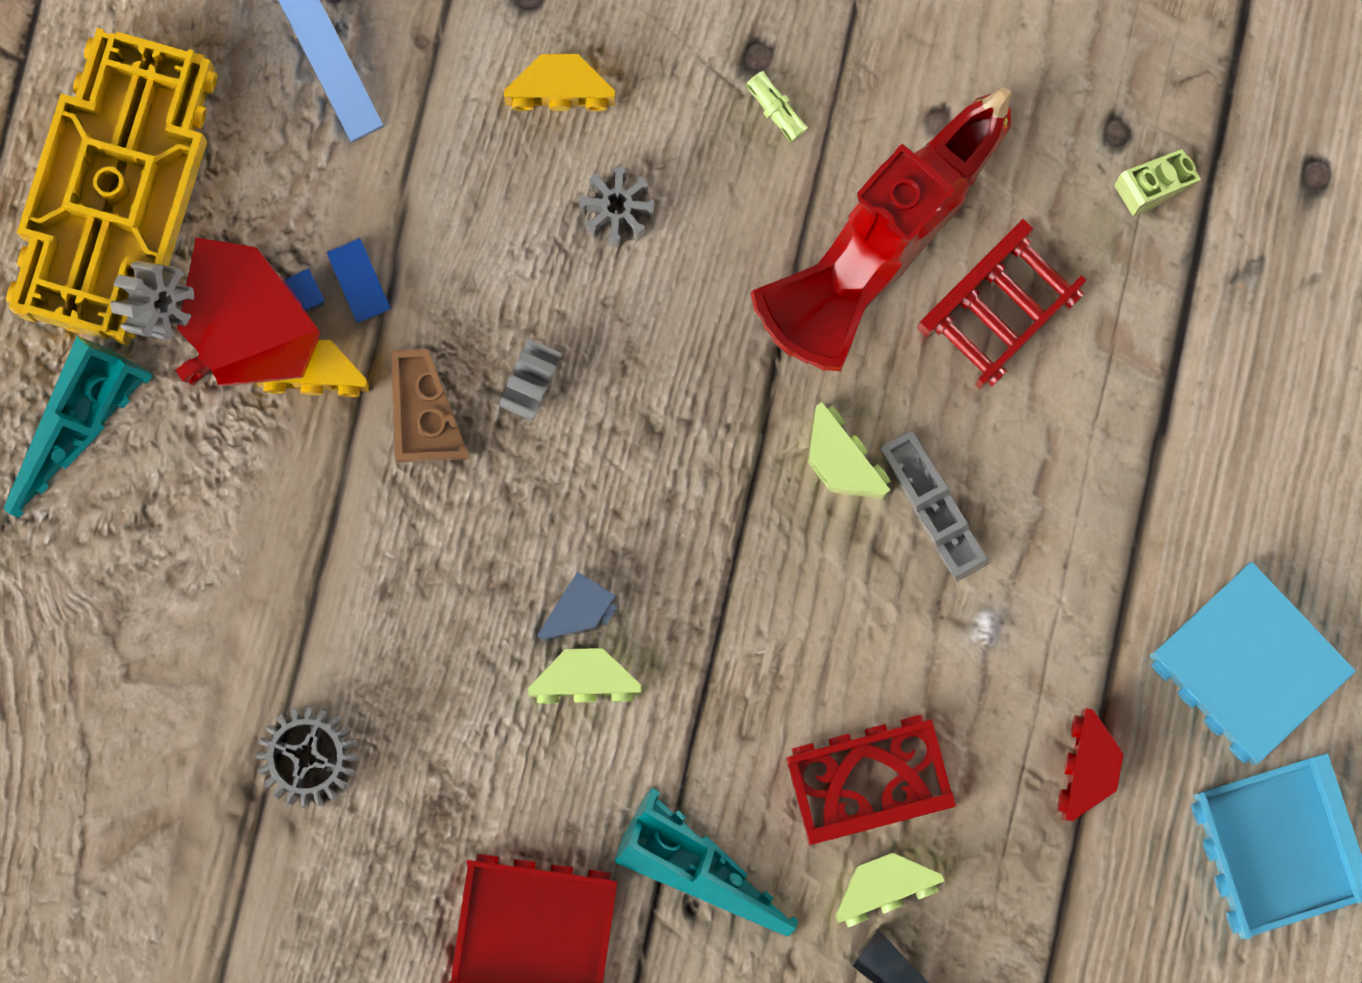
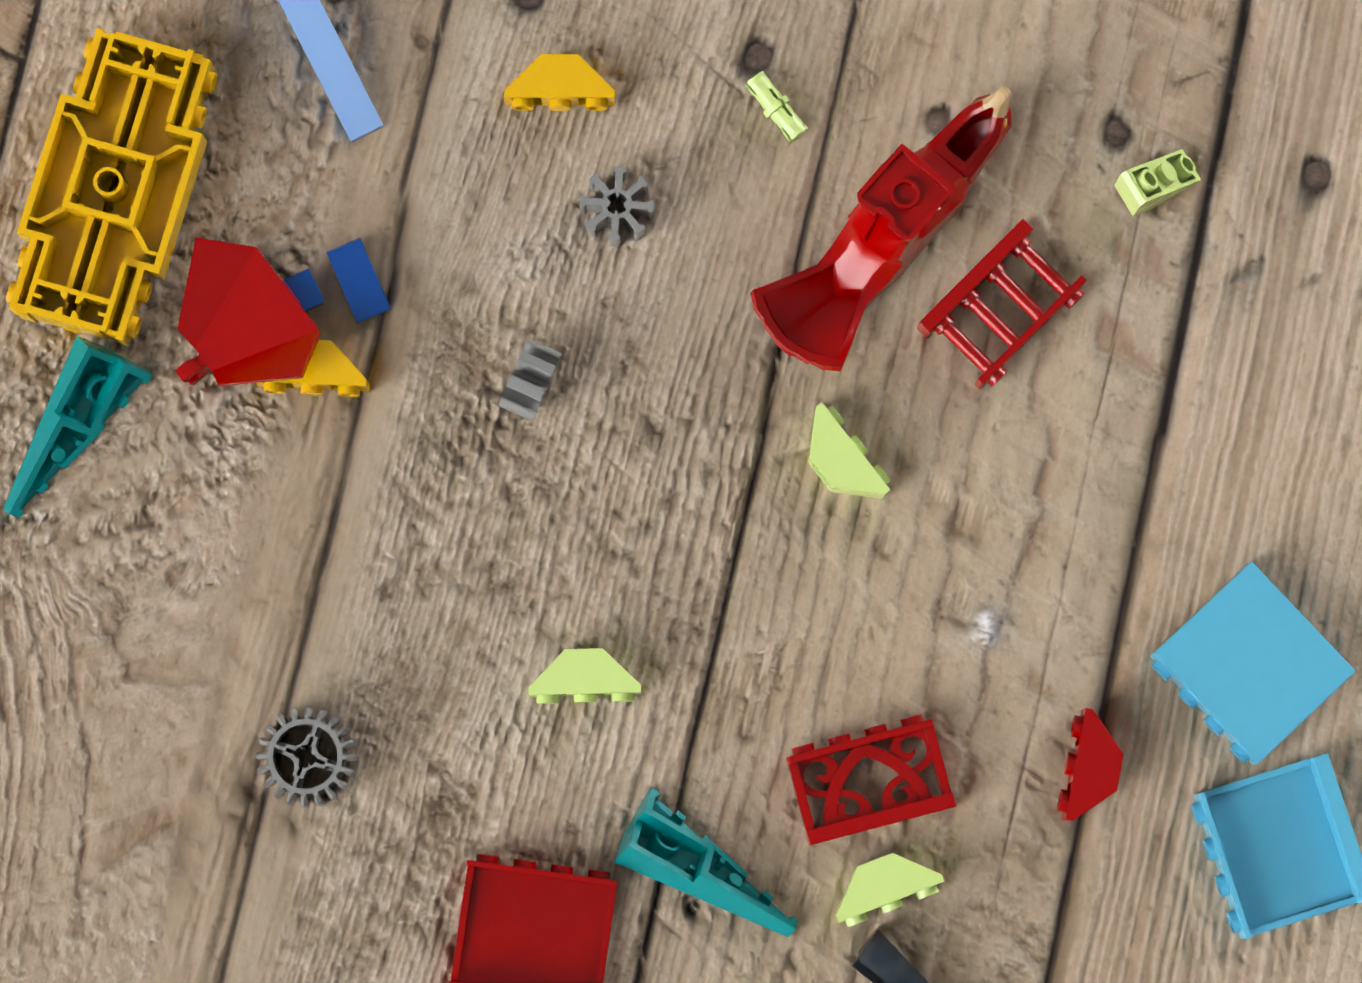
light grey gear [110,261,194,340] -> none
medium nougat wing [391,349,470,463] -> none
sand blue slope [537,572,618,642] -> none
light grey slope [880,430,989,582] -> none

